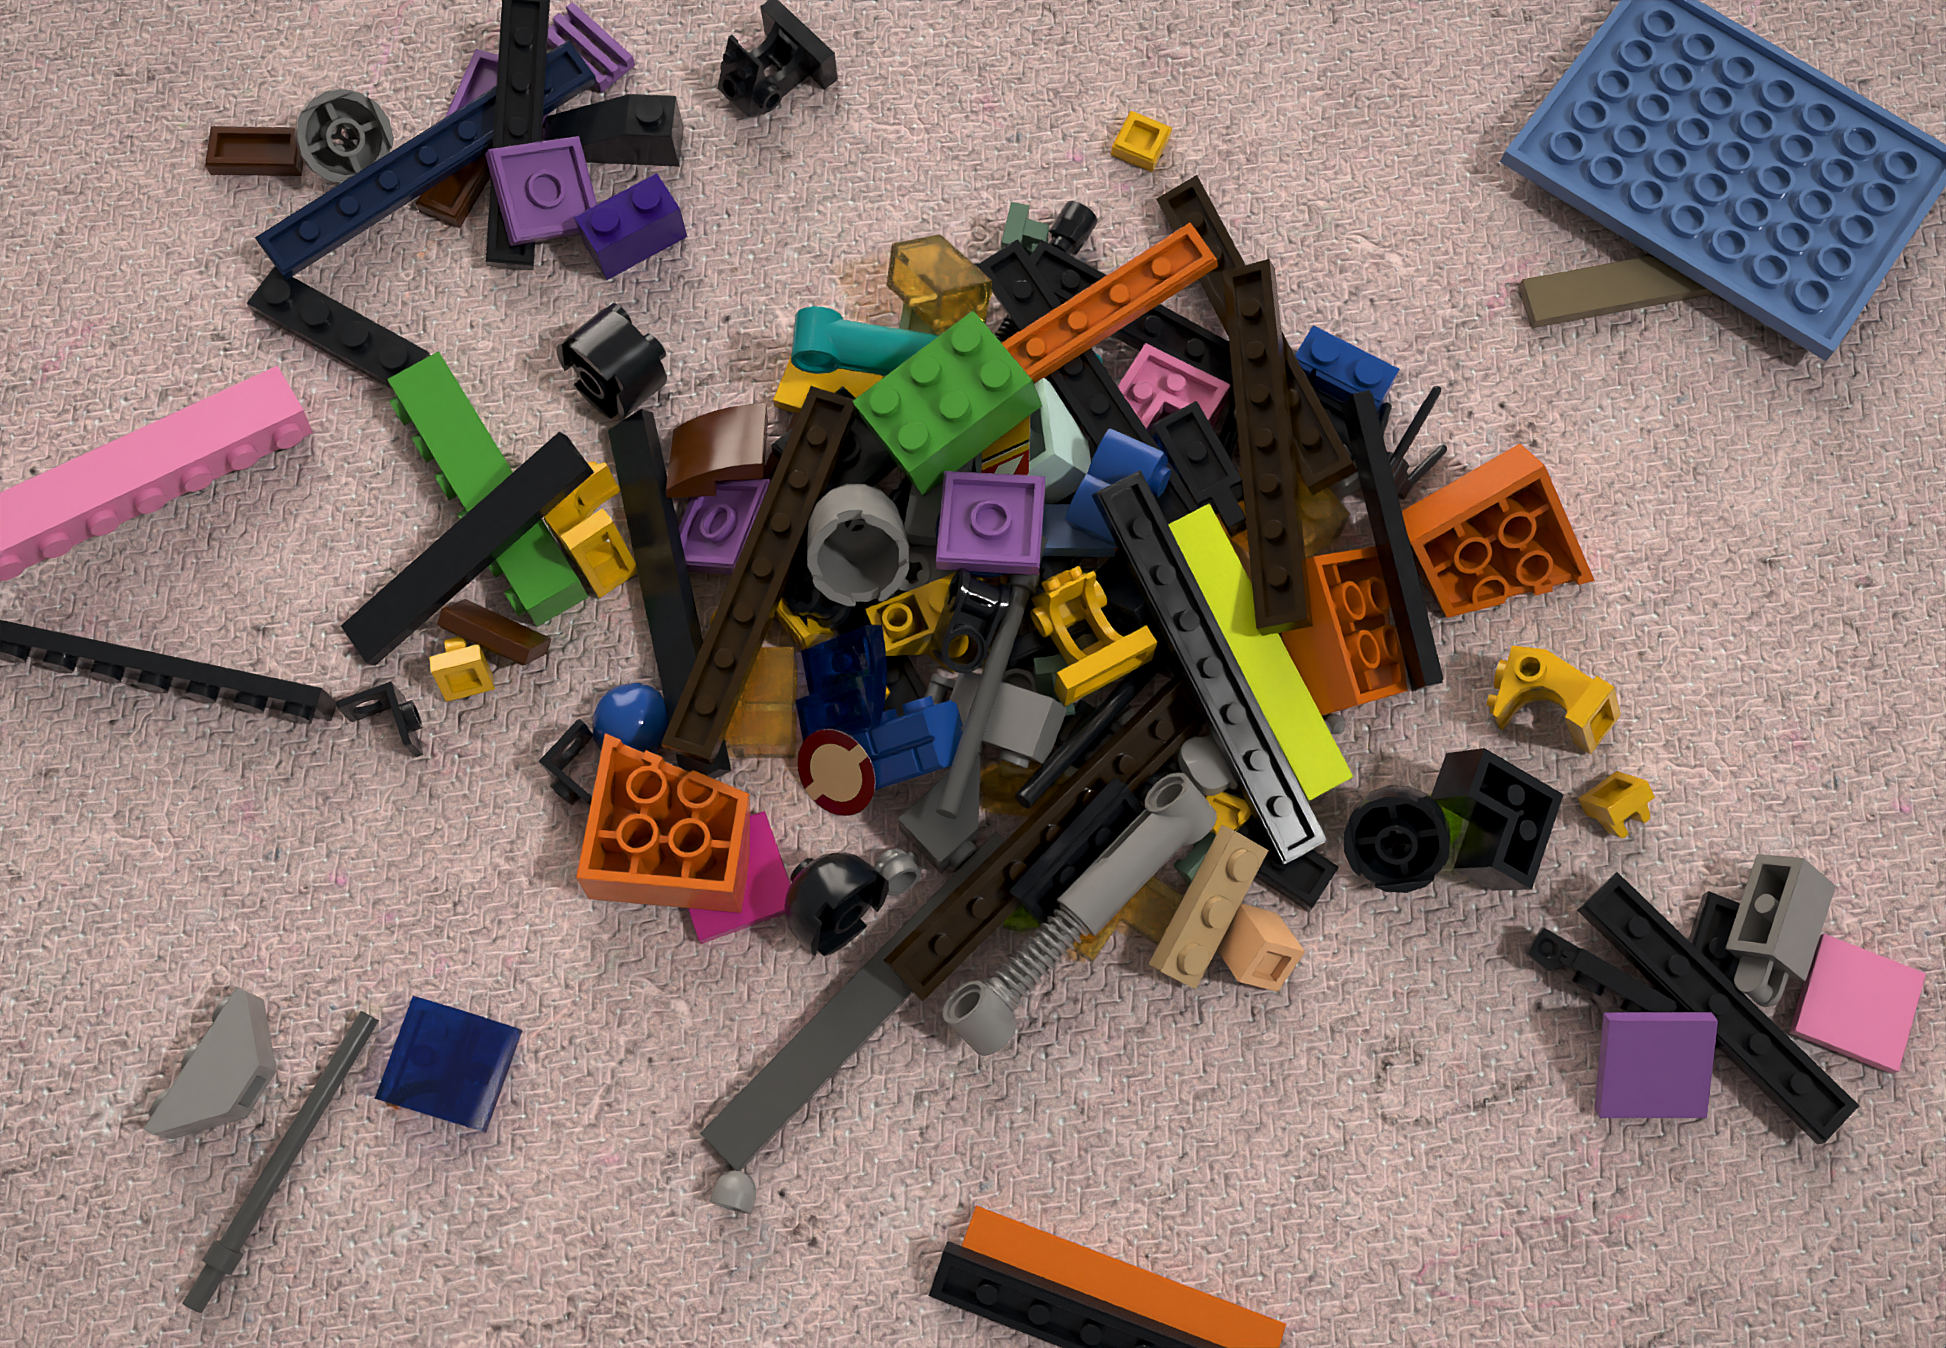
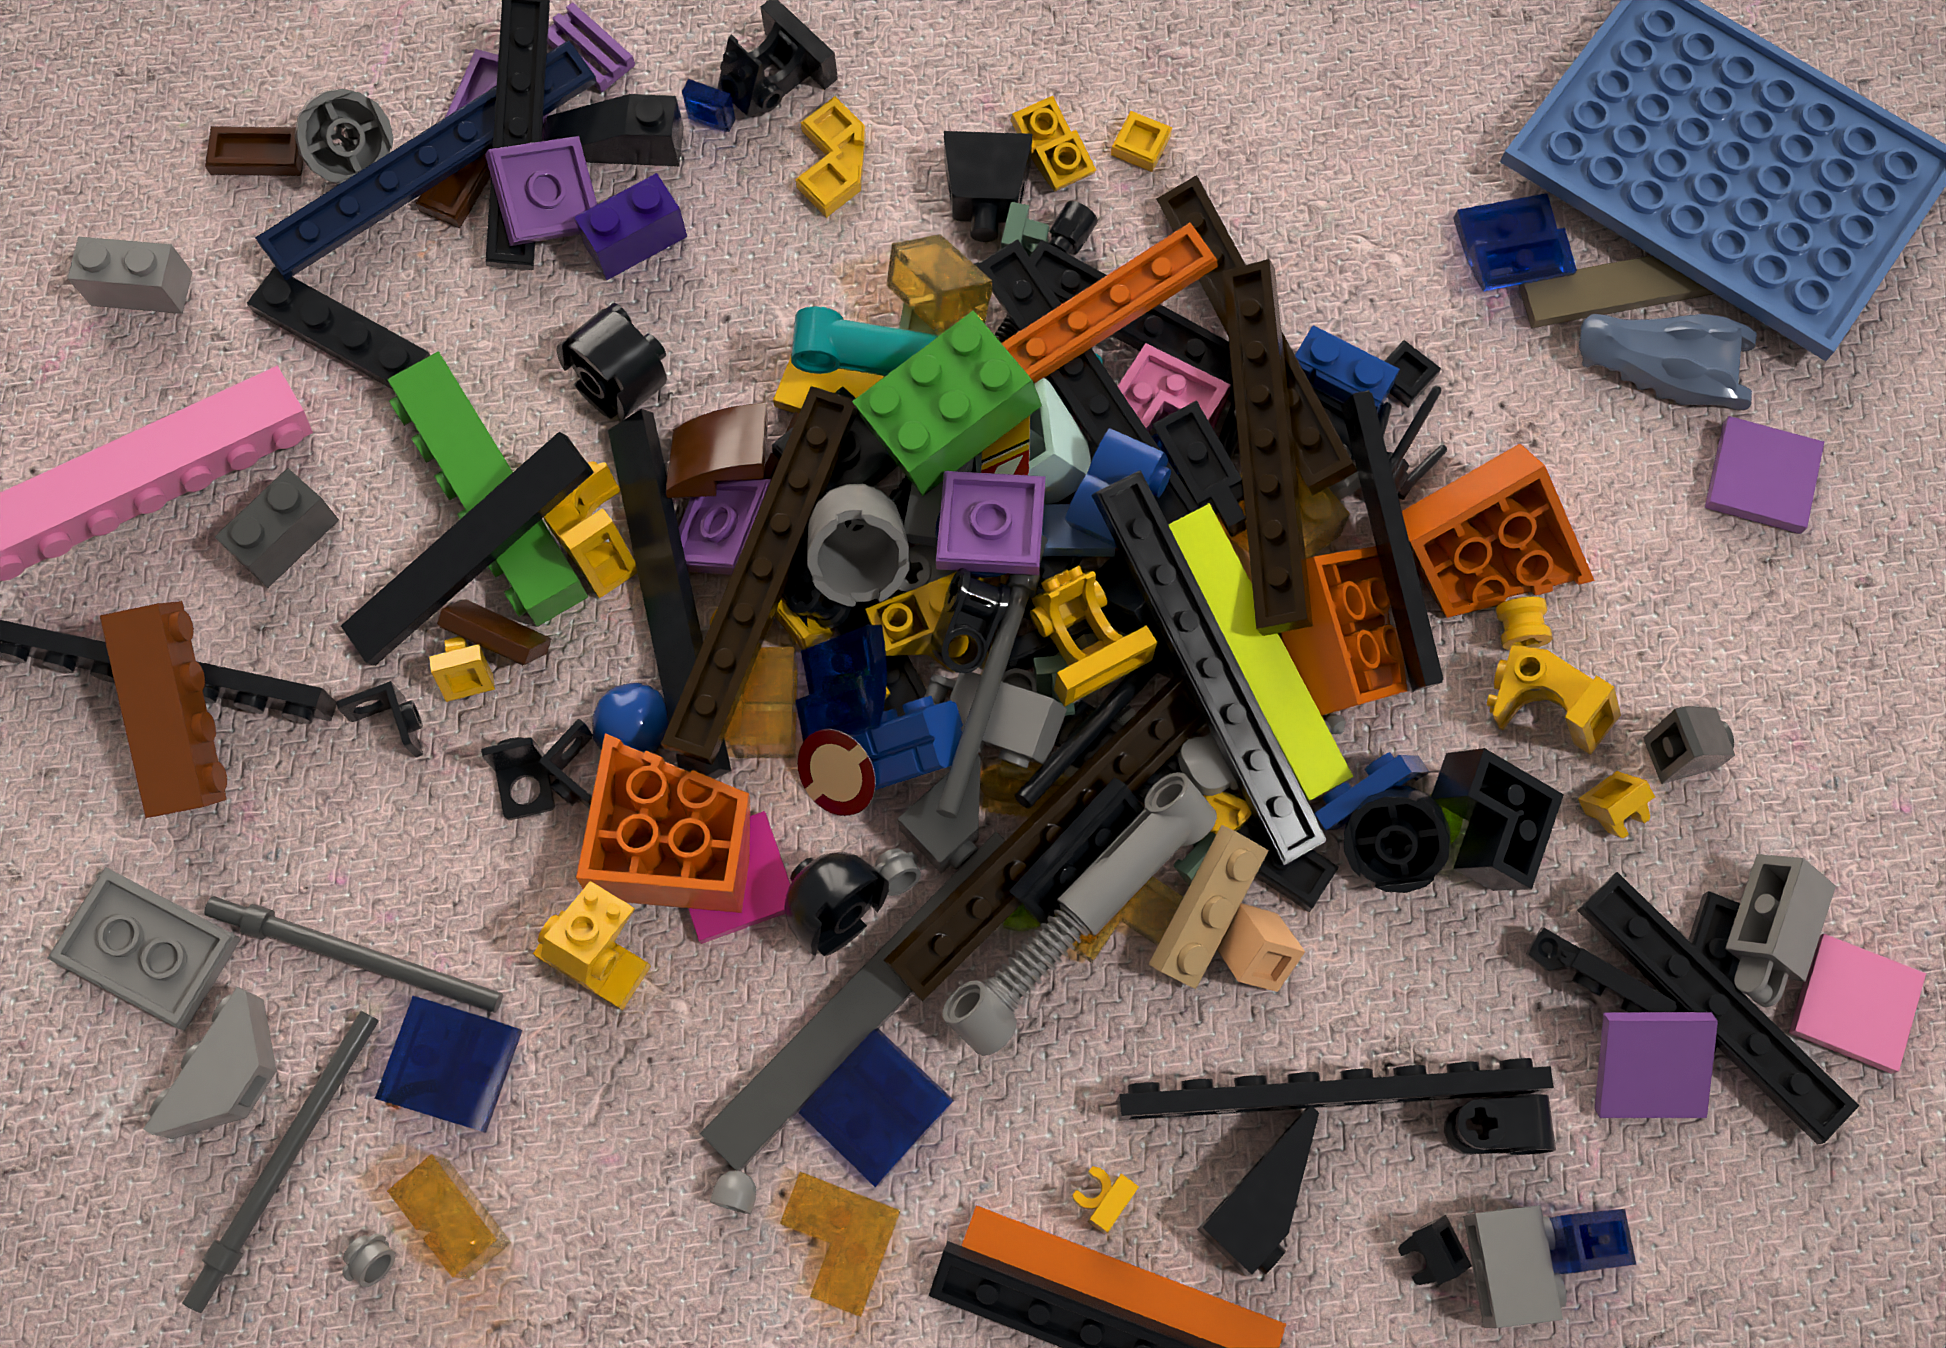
none -> light grey tile [47,867,242,1031]
none -> light grey brick [67,236,192,314]
none -> dark orange brick [100,601,227,819]
none -> dark grey bar [204,896,503,1013]
none -> dark grey brick [215,468,339,588]
none -> light grey plate [343,1234,395,1287]
none -> clear yellow piece [387,1154,512,1279]
none -> black bracket [481,737,555,820]
none -> yellow tile [533,881,651,1011]
none -> clear blue tile [682,79,736,132]
none -> clear yellow plate [780,1172,901,1317]
none -> yellow tile [795,96,866,218]
none -> clear blue slope [798,1028,954,1187]
none -> black torso [944,131,1032,242]
none -> yellow slope [1010,95,1097,192]
none -> yellow tile [1072,1166,1139,1235]
none -> black plate [1116,1058,1554,1121]
none -> black slope [1197,1106,1319,1276]
none -> blue wing [1314,752,1430,830]
none -> black tile [1385,340,1441,408]
none -> black tile [1398,1215,1472,1285]
none -> black piece [1444,1094,1556,1155]
none -> clear blue slope [1453,193,1577,291]
none -> light grey brick [1463,1205,1567,1328]
none -> yellow wheel [1496,596,1553,650]
none -> clear blue slope [1549,1209,1636,1274]
none -> sand blue animal [1578,314,1757,410]
none -> dark grey slope [1643,706,1735,784]
none -> medium lavender tile [1704,416,1824,534]

